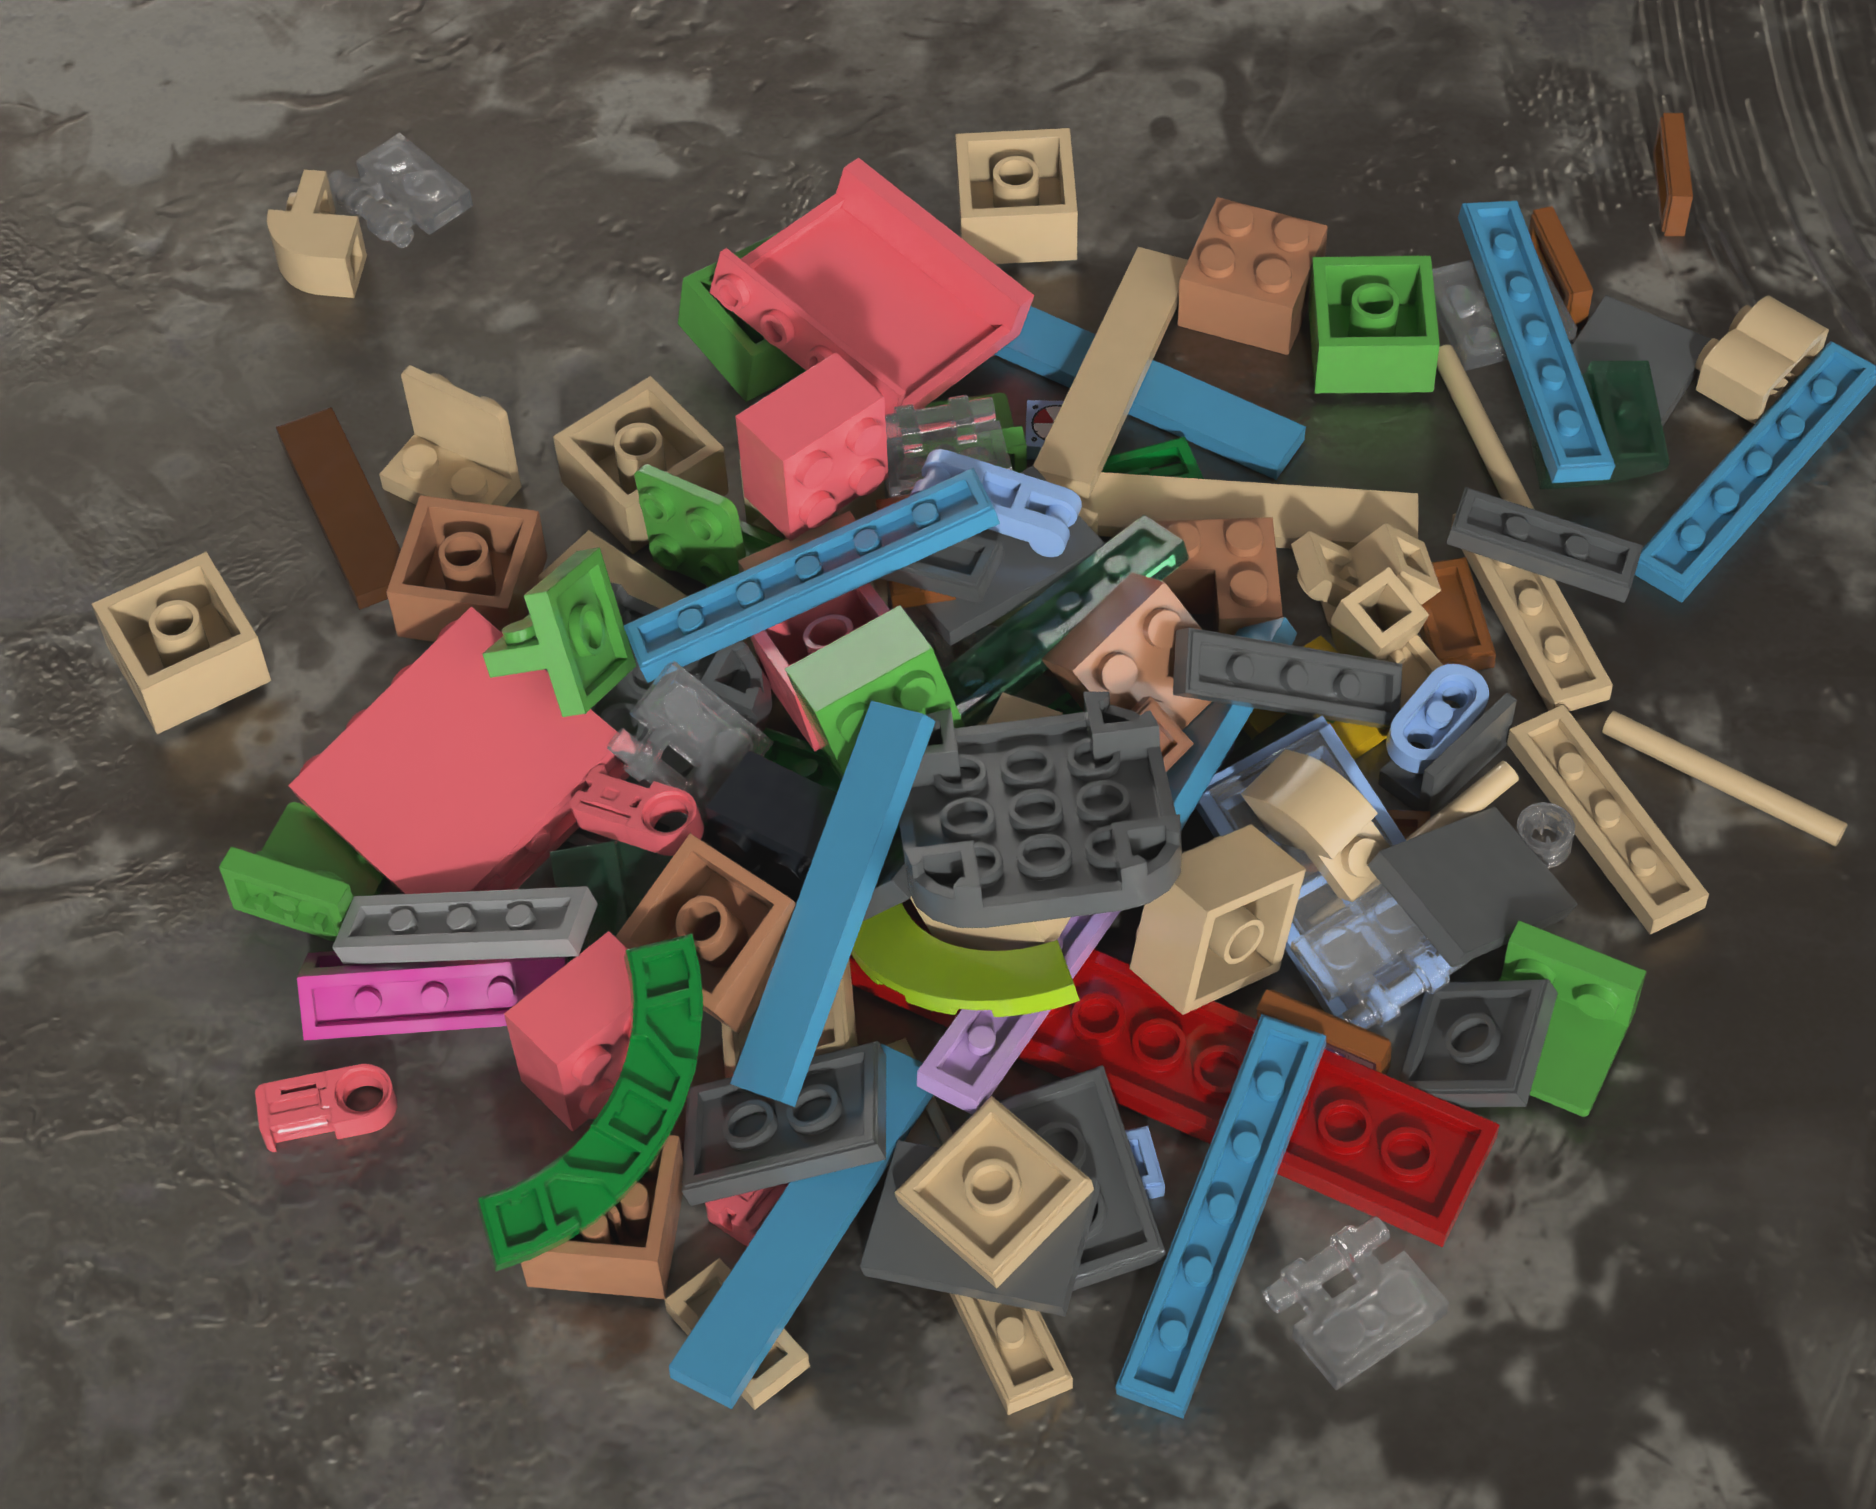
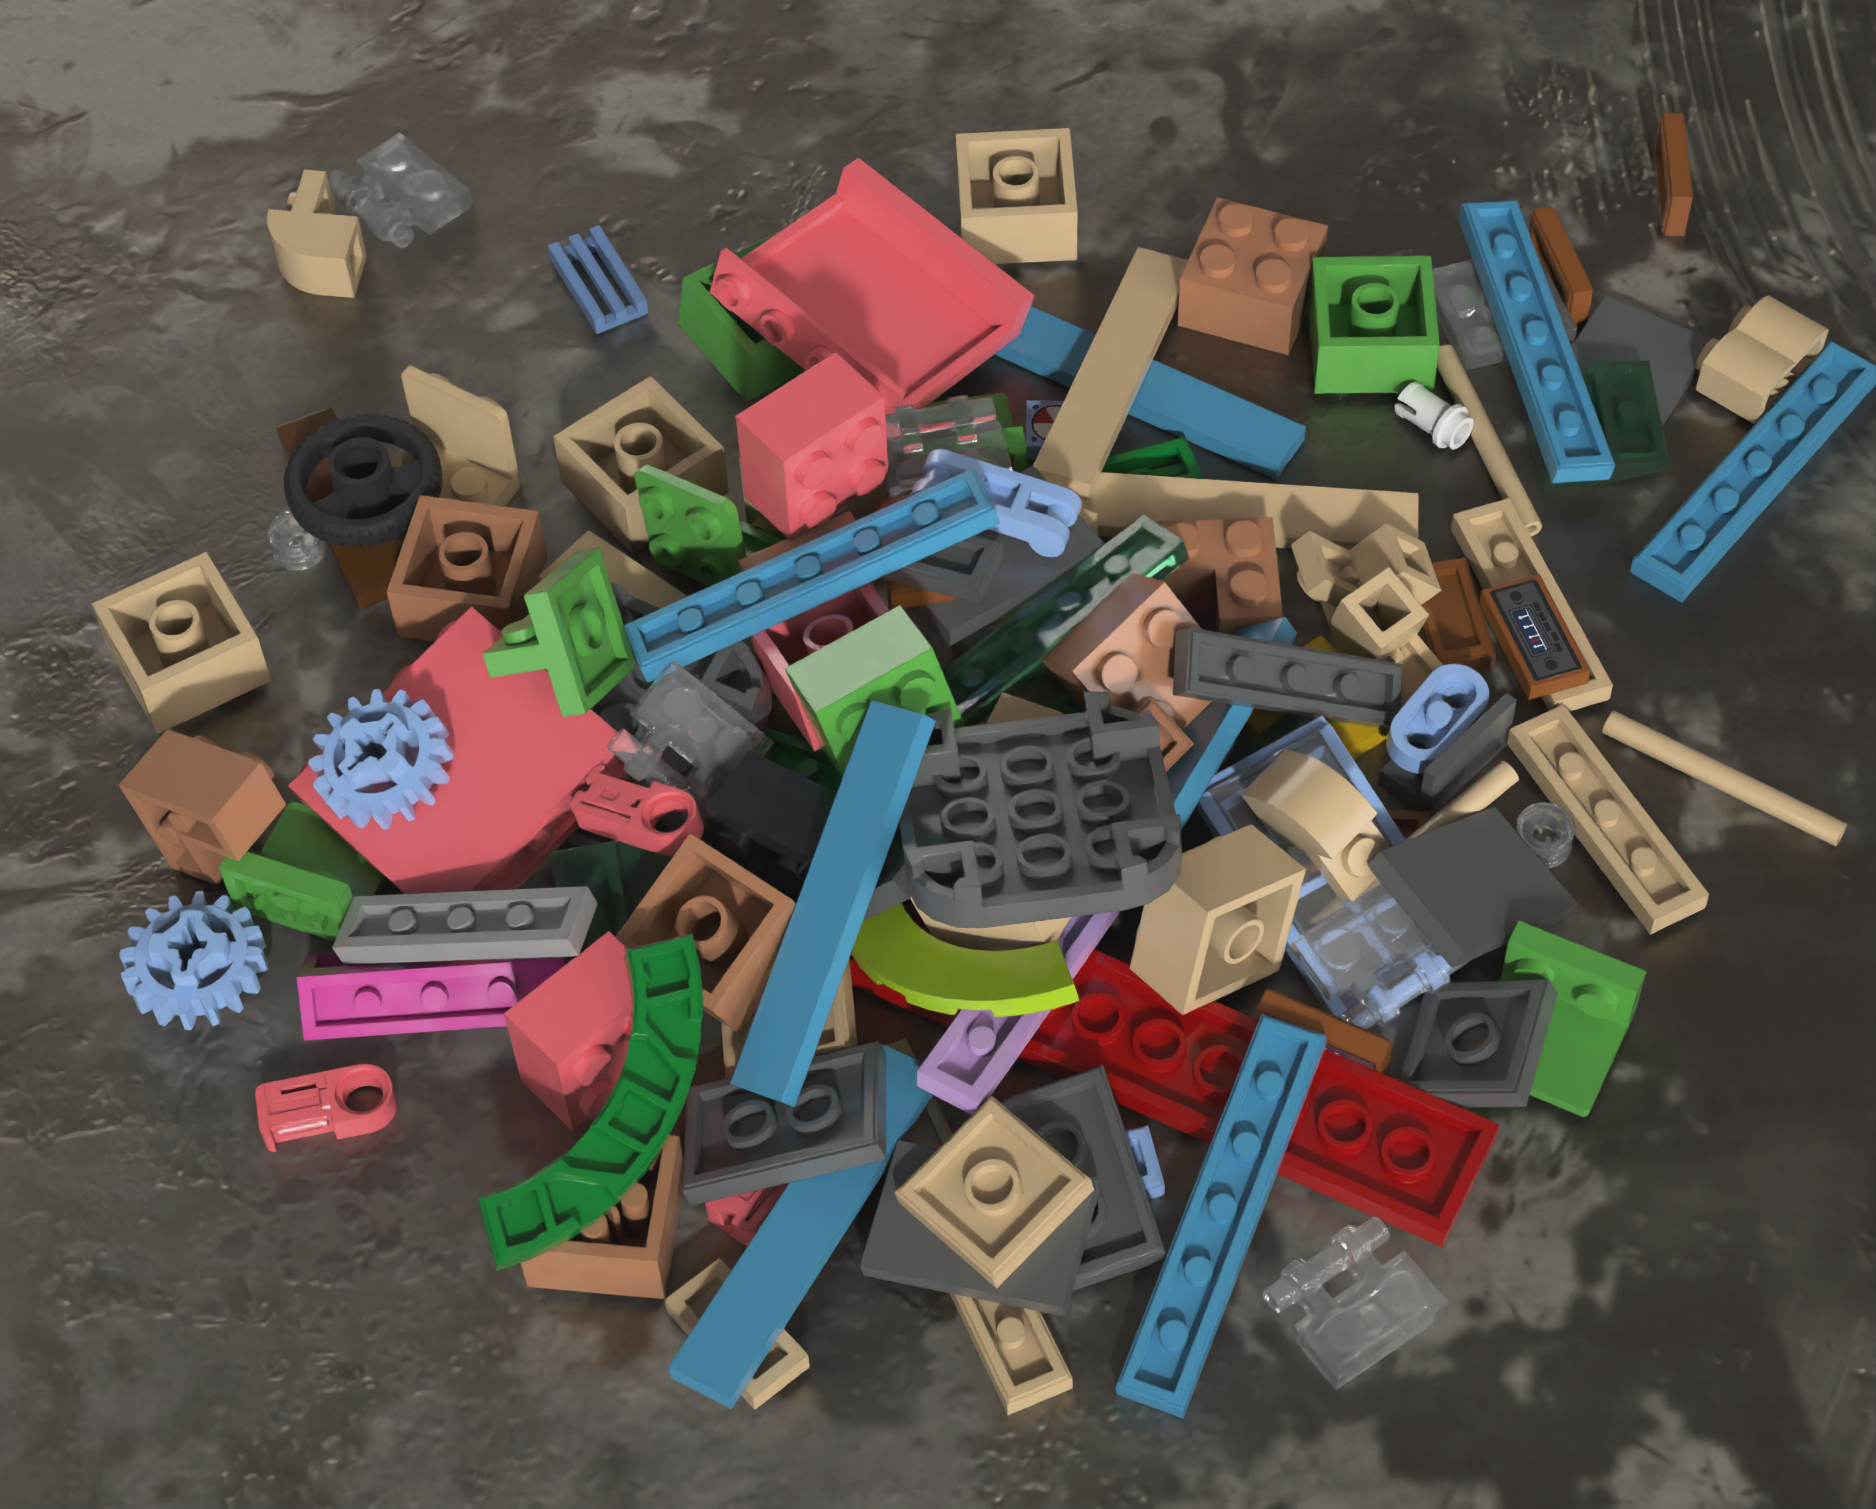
dark grey tile [1446,487,1643,603] -> none
none -> nougat brick [119,729,286,885]
none -> light blue gear [119,891,268,1030]
none -> clear bush [267,511,327,570]
none -> black wheel [284,414,443,548]
none -> light blue gear [308,689,454,830]
none -> medium blue tile [547,225,649,334]
none -> white pin [1395,382,1474,449]
none -> tile [1479,574,1590,700]

